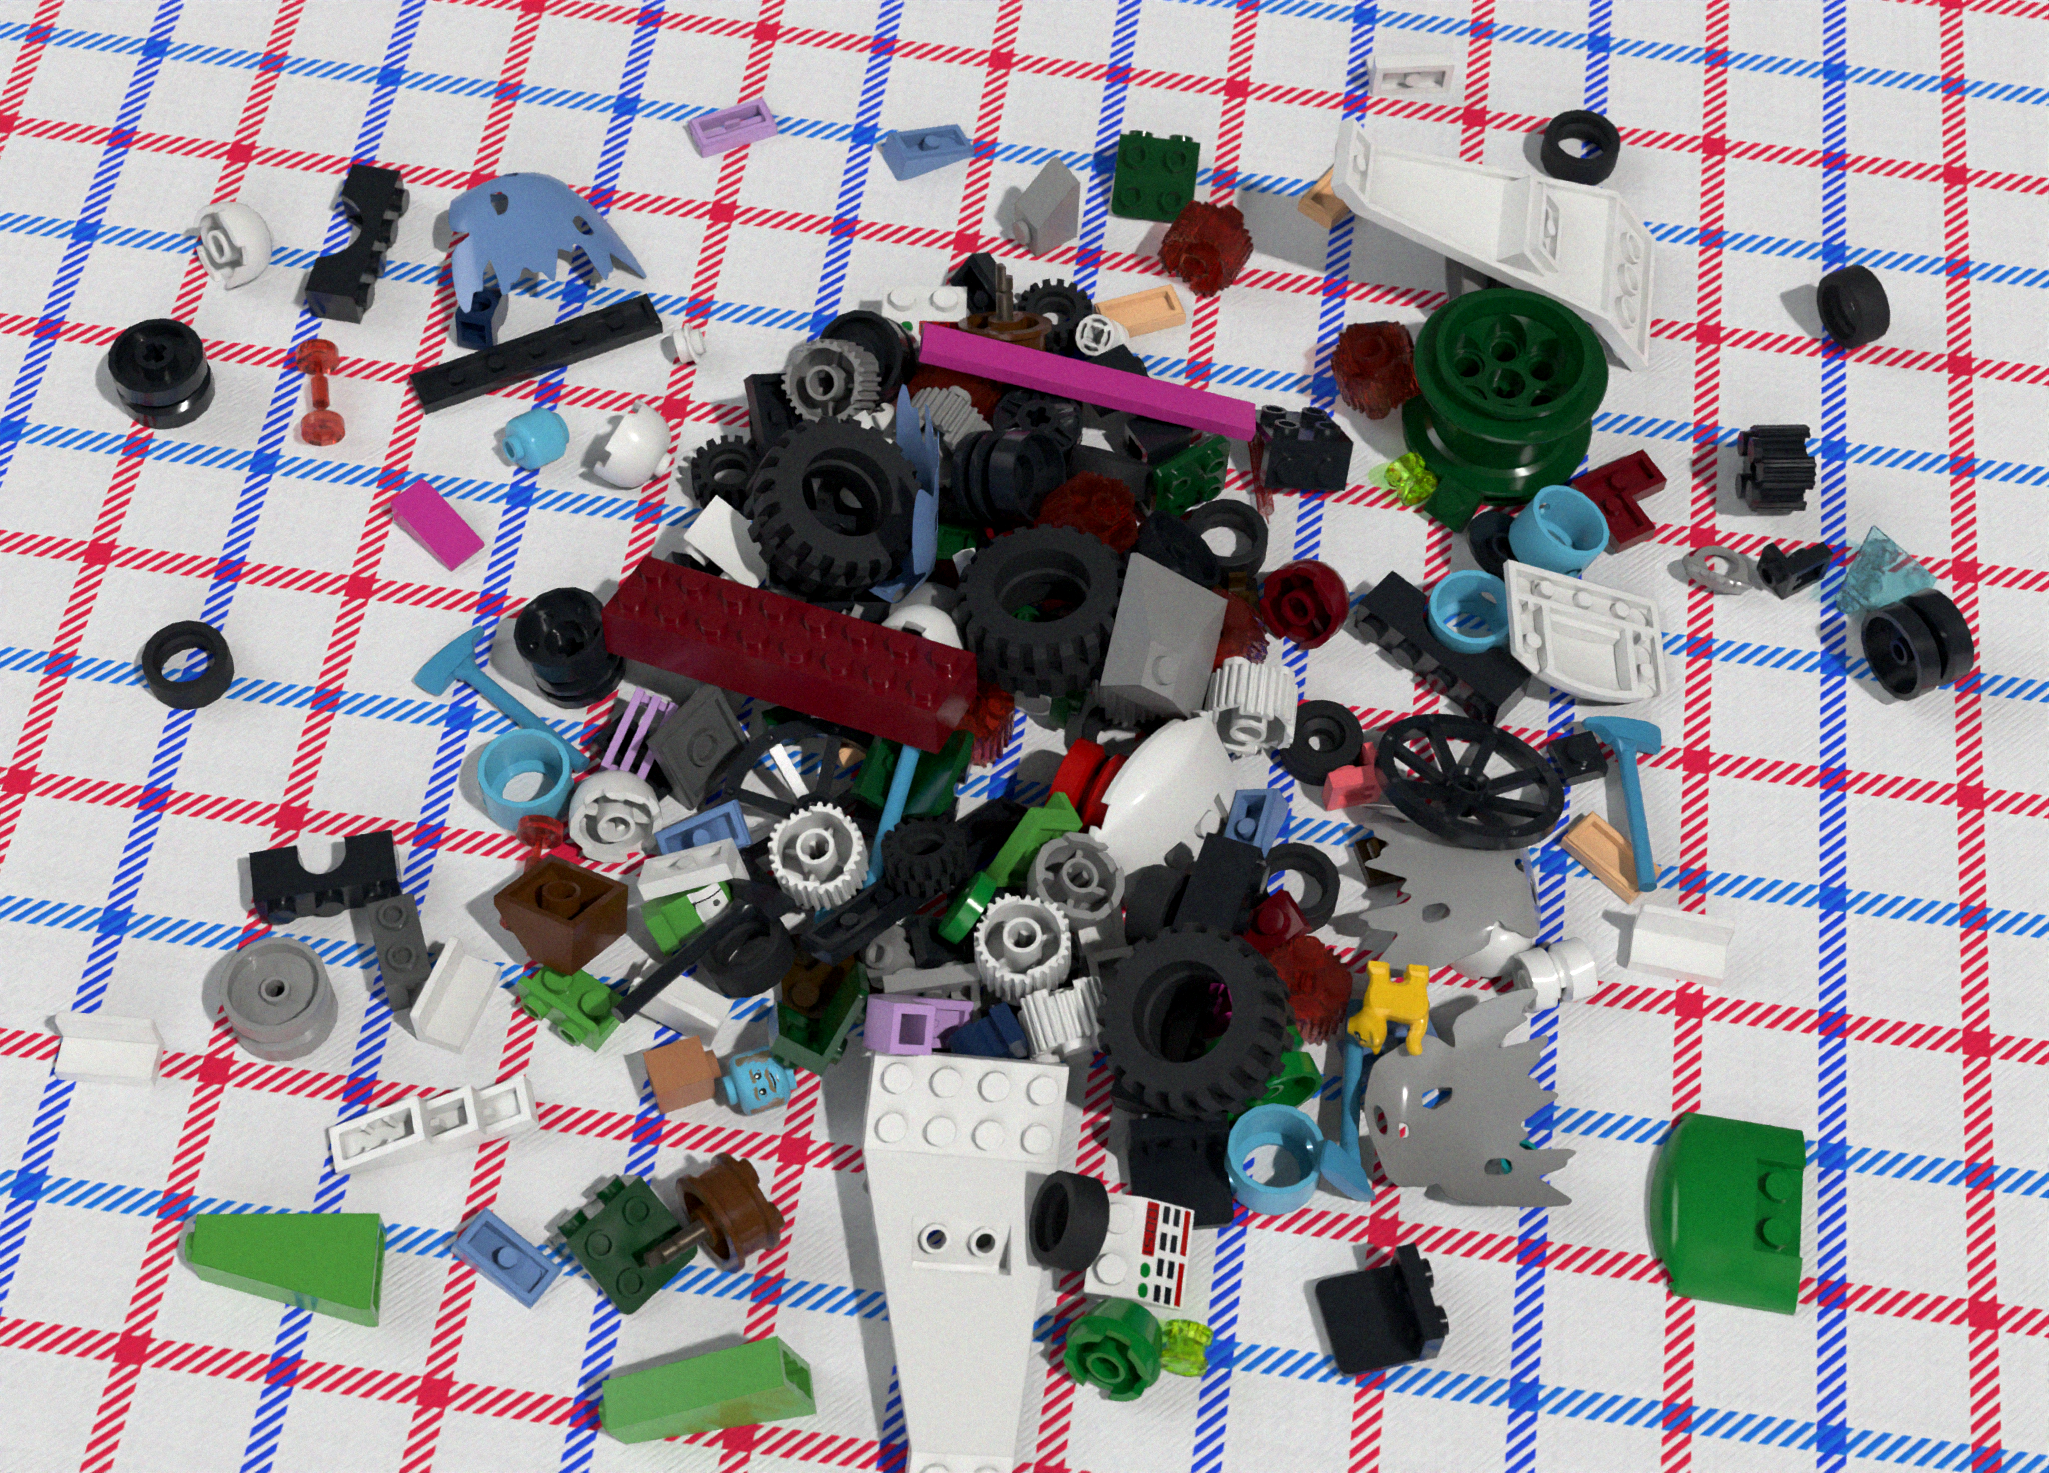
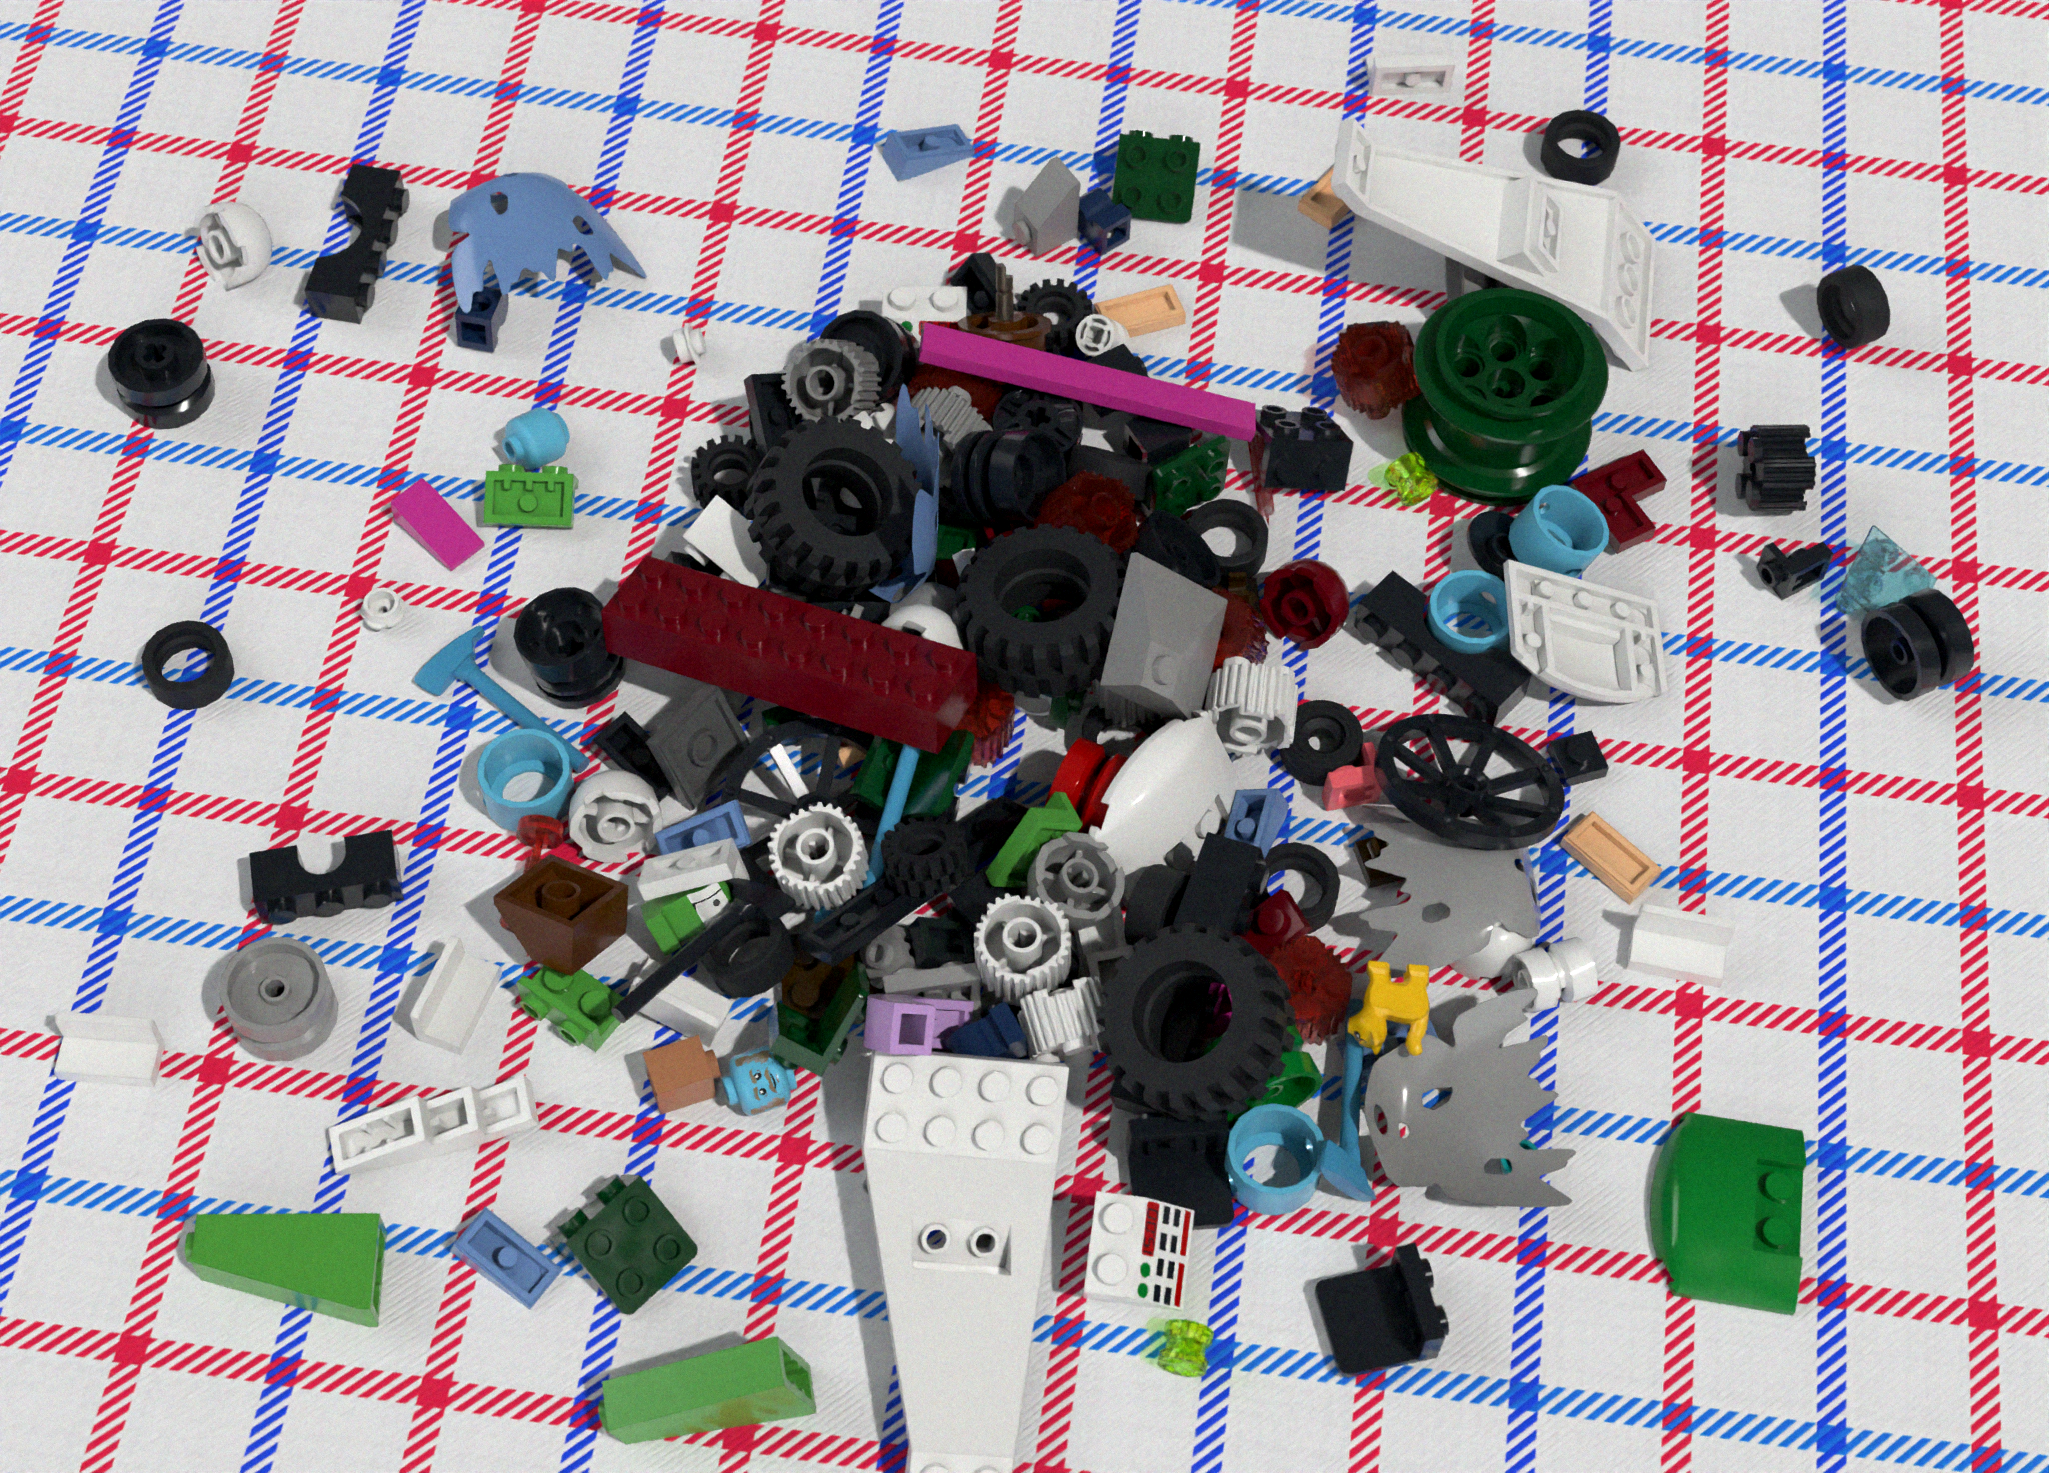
clear red wheel [296,339,345,446] -> none
dark grey bracket [366,893,432,1012] -> none
black tile [409,293,663,415] -> none
white cylinder [592,399,674,487] -> none
lavender tile [599,687,679,781] -> none
reddish brown wheel [644,1152,785,1274] -> none
lavender tile [688,97,778,158] -> none
green piece [938,870,997,945] -> none
black tyre [1029,1170,1110,1272] -> none
green cone [1063,1297,1163,1402] -> none
clear red brick [1157,201,1254,298] -> none
dark green plate [1423,473,1485,534] -> none
dark azure piece [1581,716,1662,892] -> none
light grey piece [1682,545,1752,594] -> none
none -> white plate [361,588,405,630]
none -> bright green bracket [484,464,579,528]
none -> dark blue leg [1078,187,1132,256]

